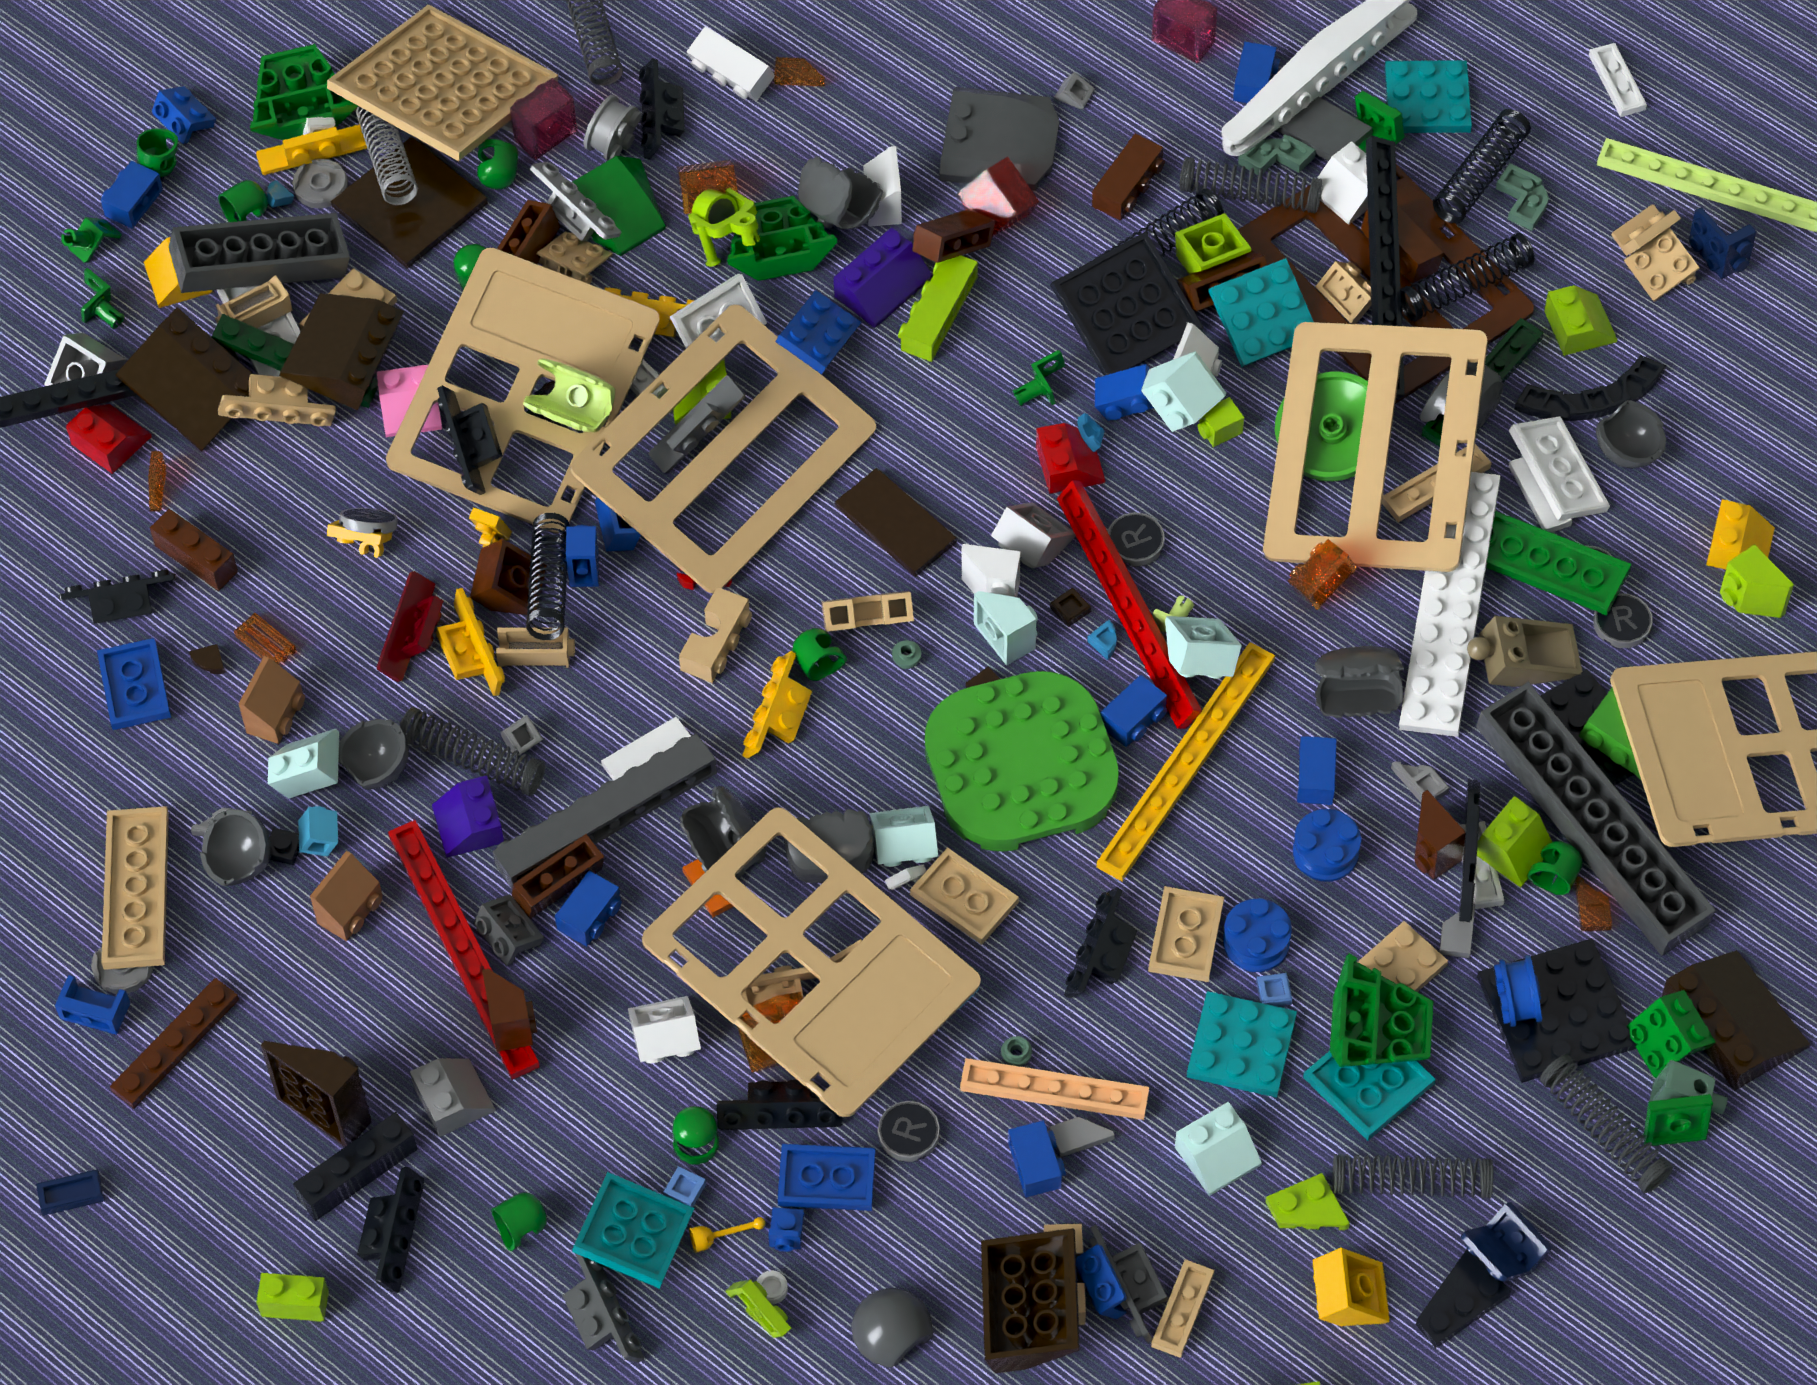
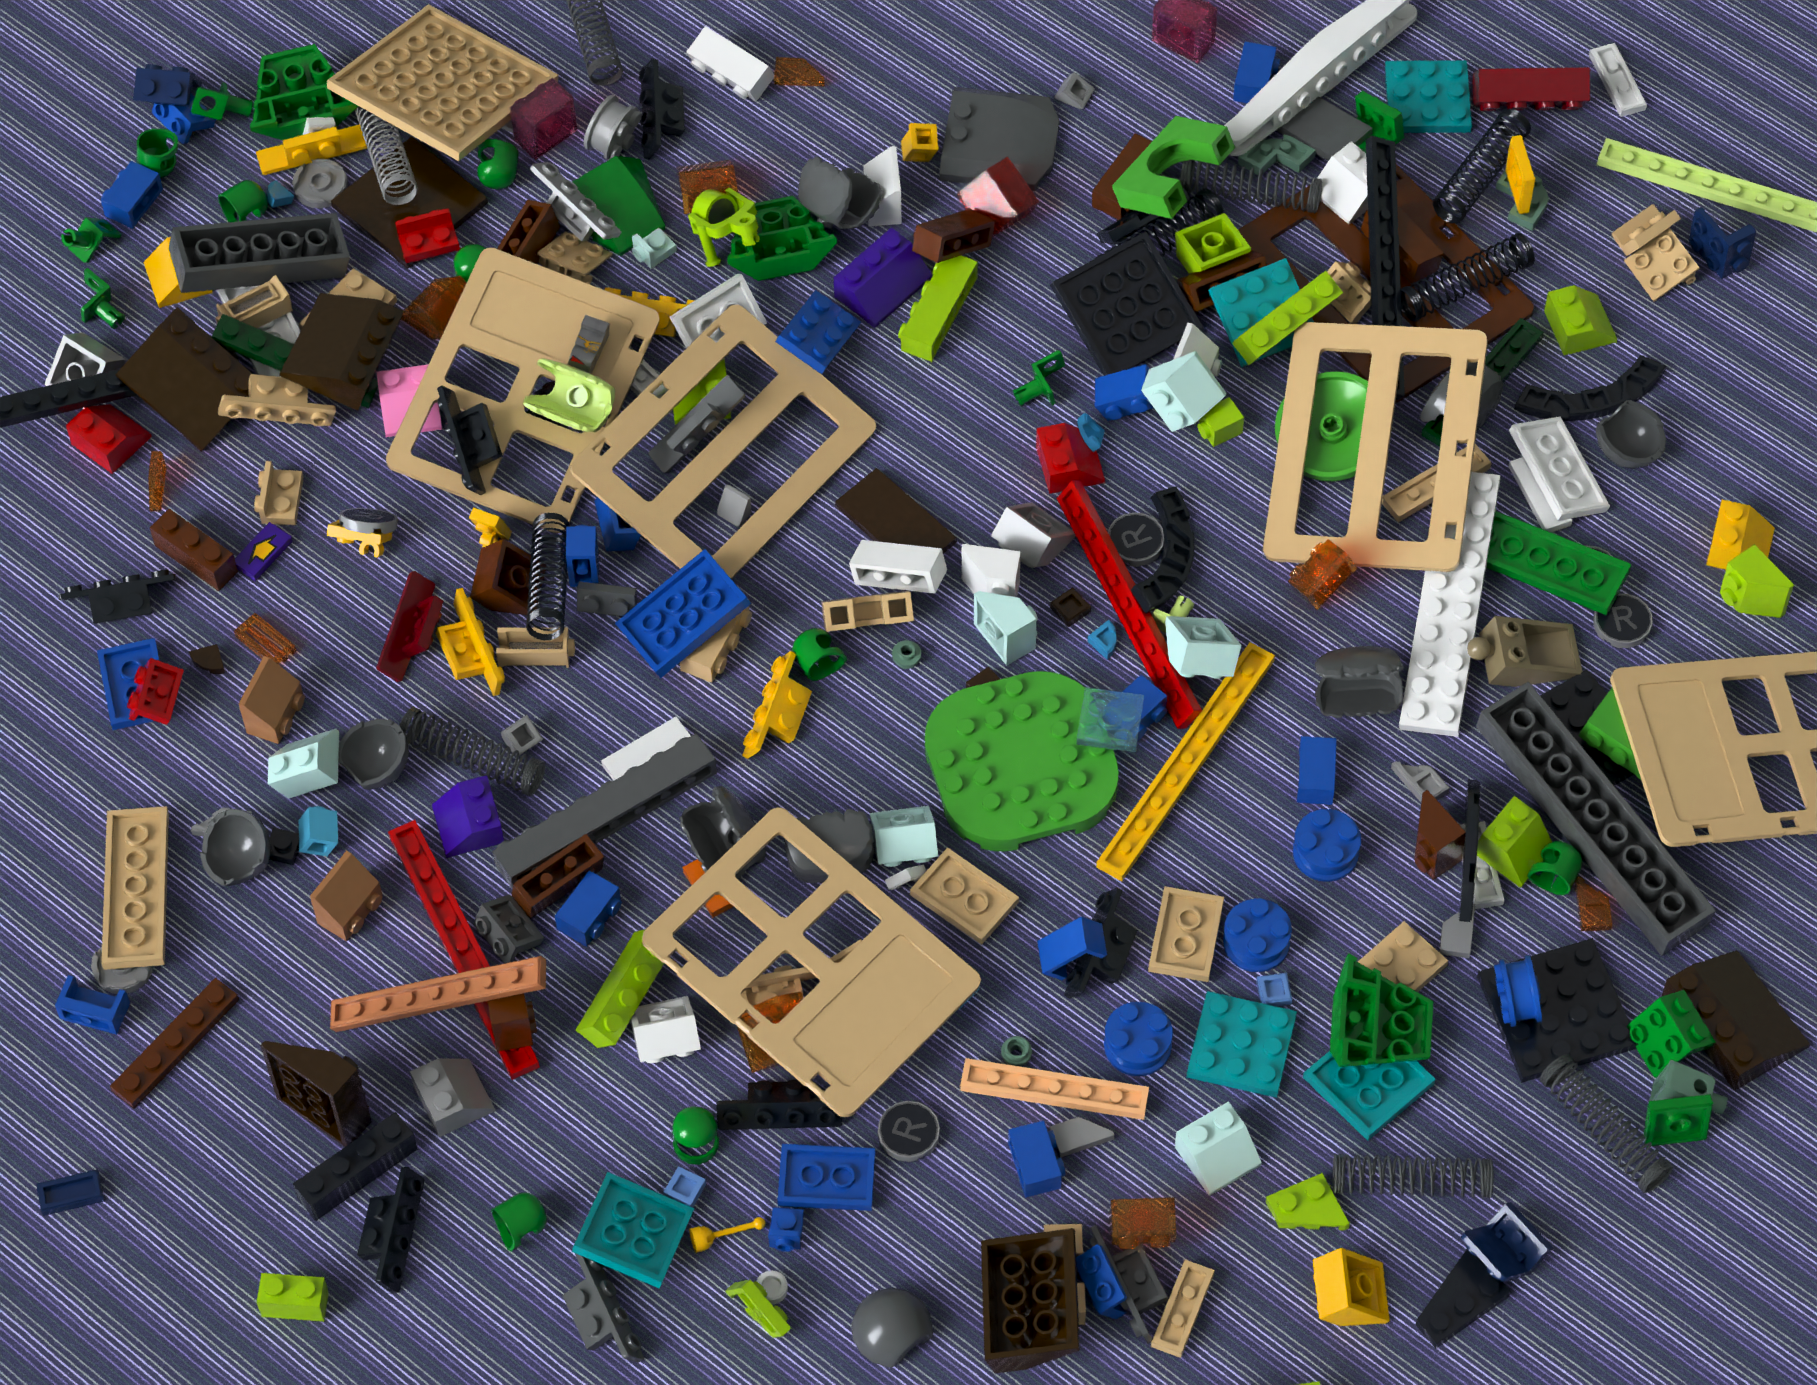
none -> red bracket [127,658,184,725]
none -> dark blue bracket [133,64,202,107]
none -> green bracket [191,82,253,120]
none -> dark purple tile [235,522,293,581]
none -> tan bracket [254,461,304,525]
none -> nougat tile [330,956,546,1032]
none -> red bracket [395,208,460,264]
none -> clear orange slope [401,276,467,340]
none -> flat silver leg [568,315,609,374]
none -> lime brick [576,929,664,1048]
none -> dark grey plate [577,581,637,617]
none -> blue plate [615,549,752,679]
none -> light aqua bracket [632,228,677,269]
none -> light grey slope [717,484,752,527]
none -> white brick [849,540,947,594]
none -> yellow brick [901,123,939,162]
none -> blue panel [1037,917,1107,980]
none -> clear light blue plate [1077,687,1144,752]
none -> black wing [1097,189,1190,245]
none -> blue wheel [1104,1002,1173,1076]
none -> clear orange slope [1109,1197,1177,1249]
none -> bright green arch [1112,116,1235,219]
none -> black tile [1131,486,1195,614]
none -> lime brick [1232,271,1343,365]
none -> dark red brick [1472,67,1590,112]
none -> yellow tile [1505,135,1535,214]

